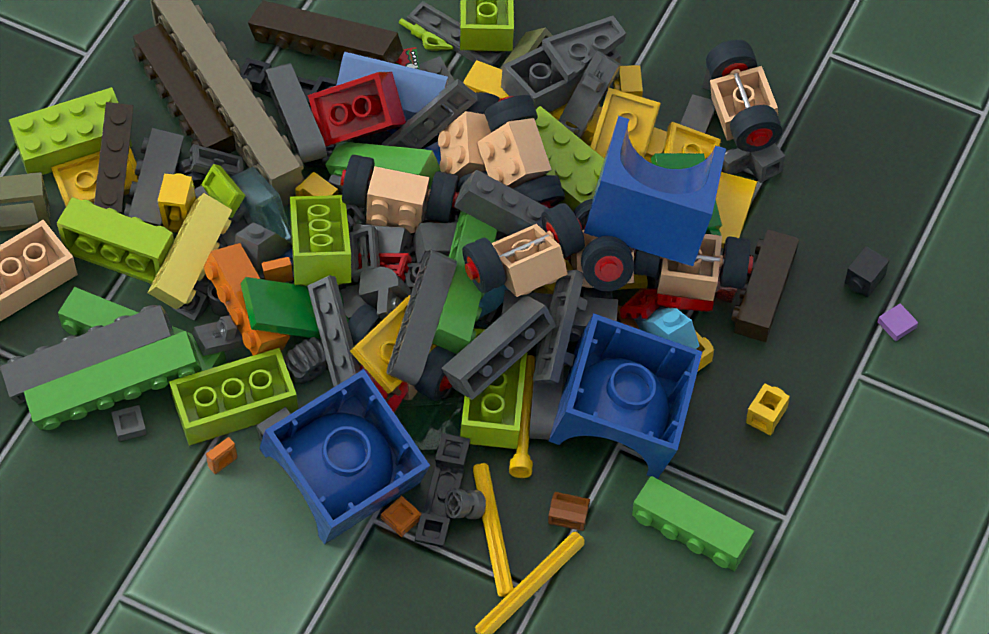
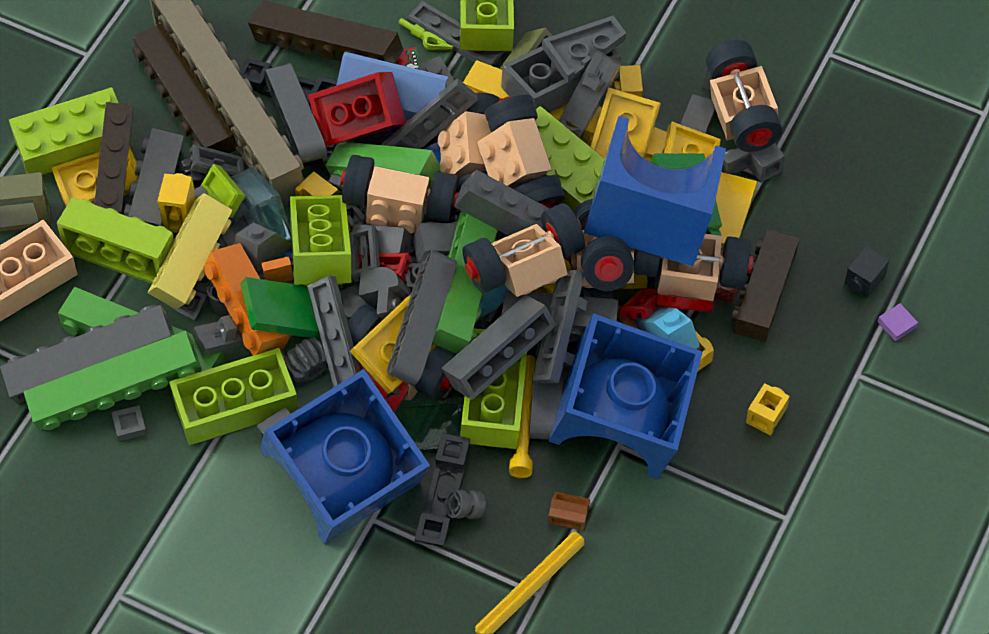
orange tile [206,437,237,474] -> none
orange tile [381,496,421,537] -> none
yellow axle [473,463,514,597] -> none
bright green brick [632,476,754,571] -> none

